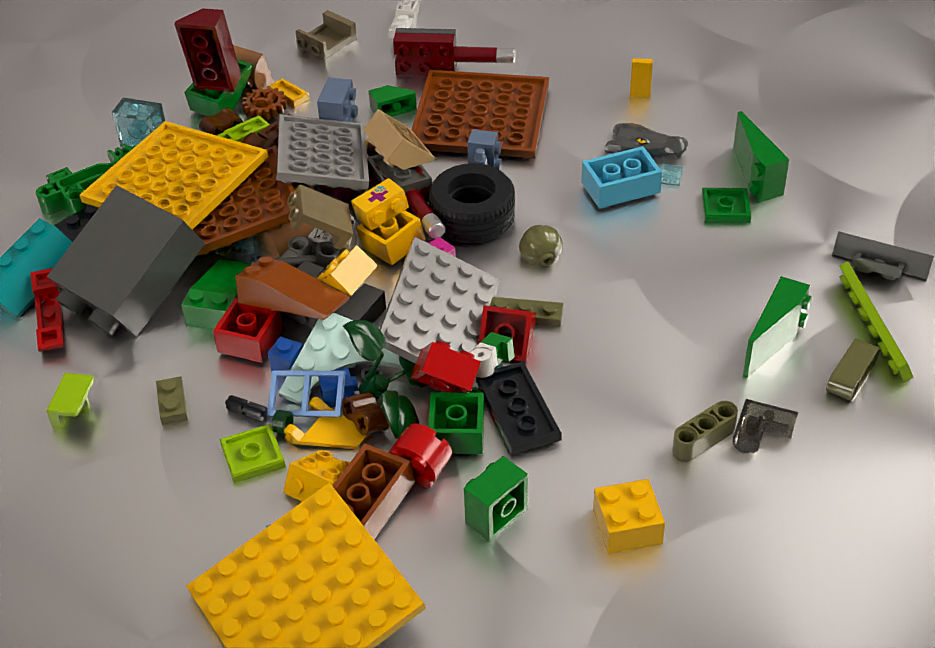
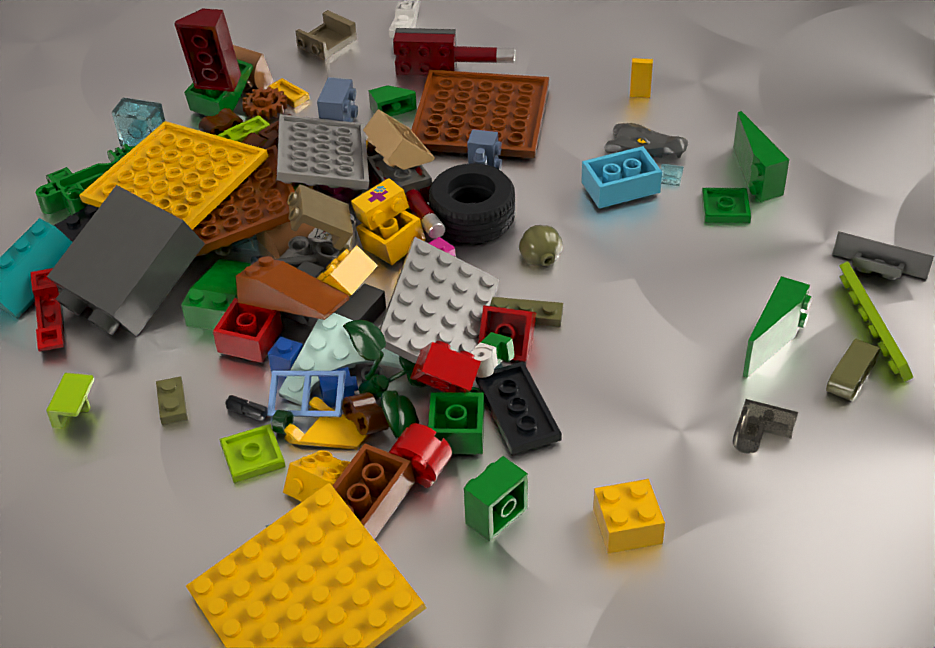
olive beam [672,401,738,461] -> none

